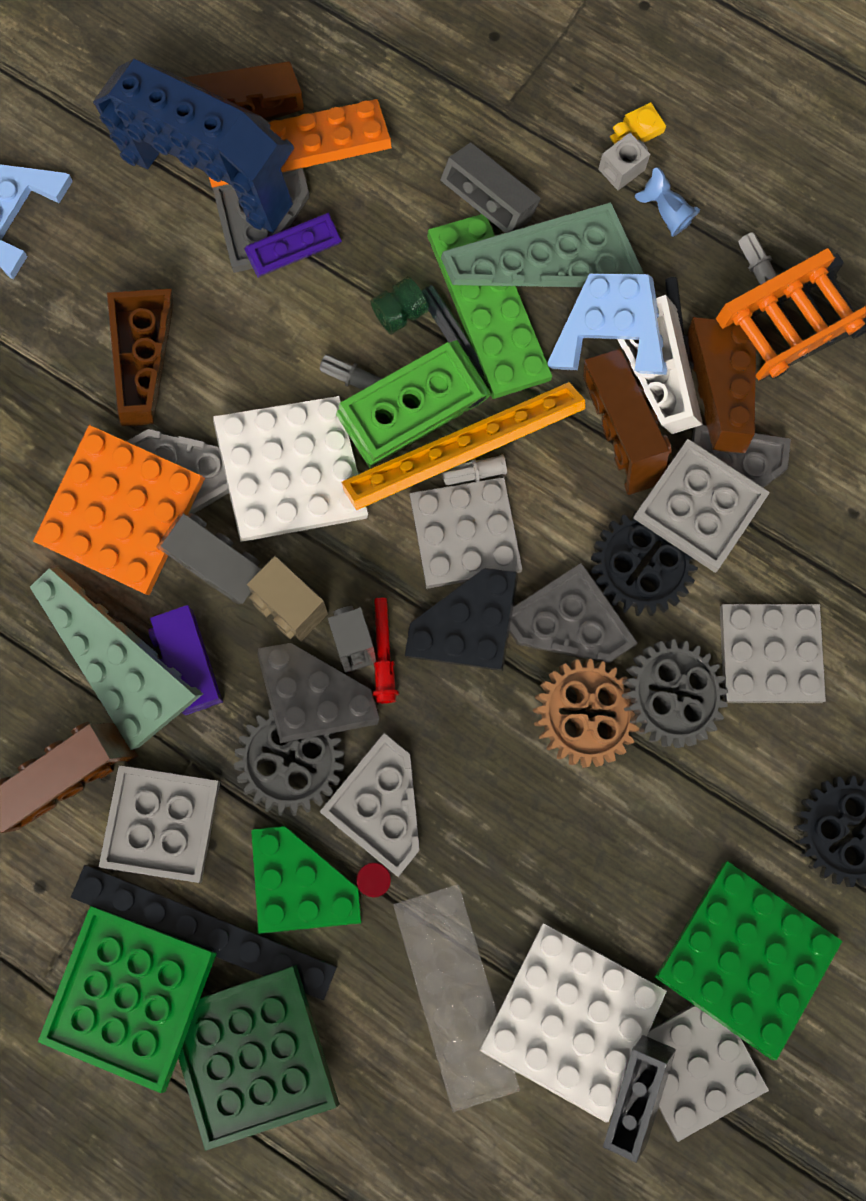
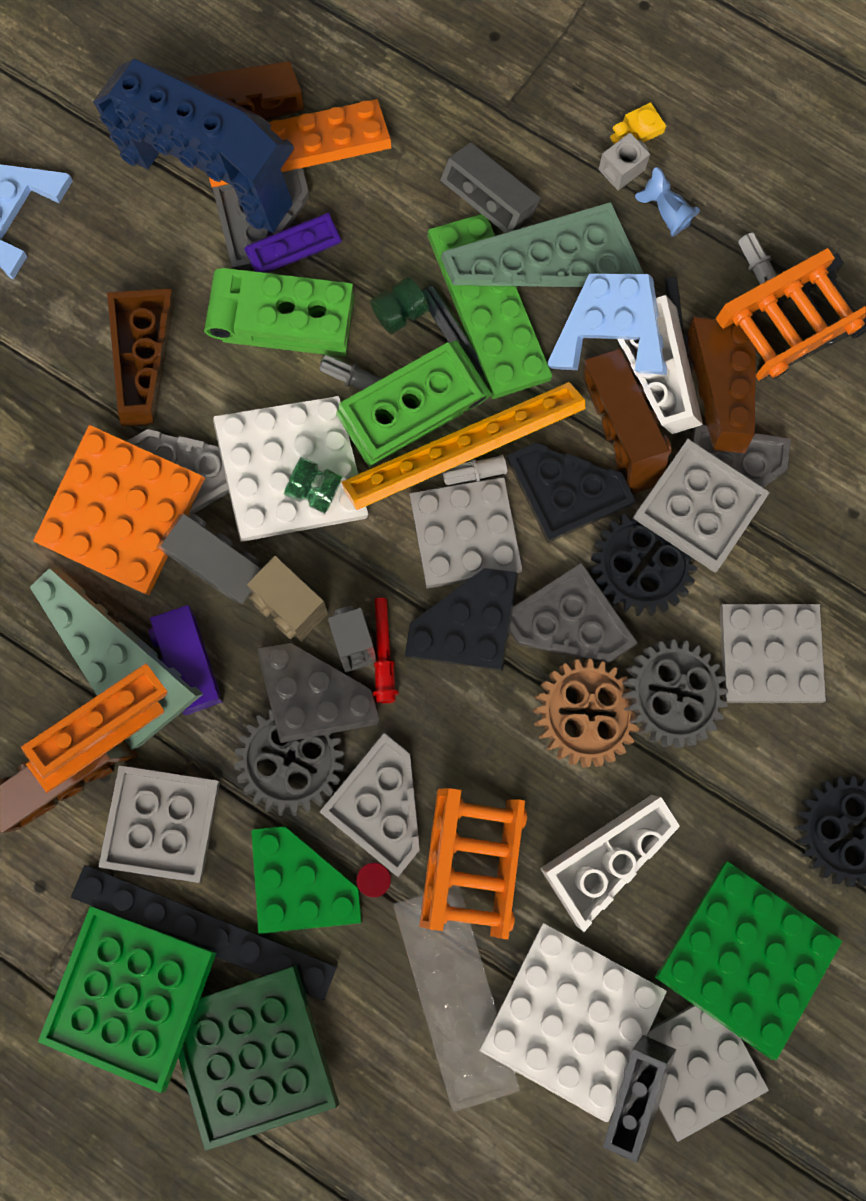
none -> orange fence [21,663,168,793]
none -> bright green hinge [204,268,355,357]
none -> clear green wheel [283,456,343,514]
none -> orange fence [419,788,527,940]
none -> black plate [507,443,636,543]
none -> white wedge [540,795,680,932]

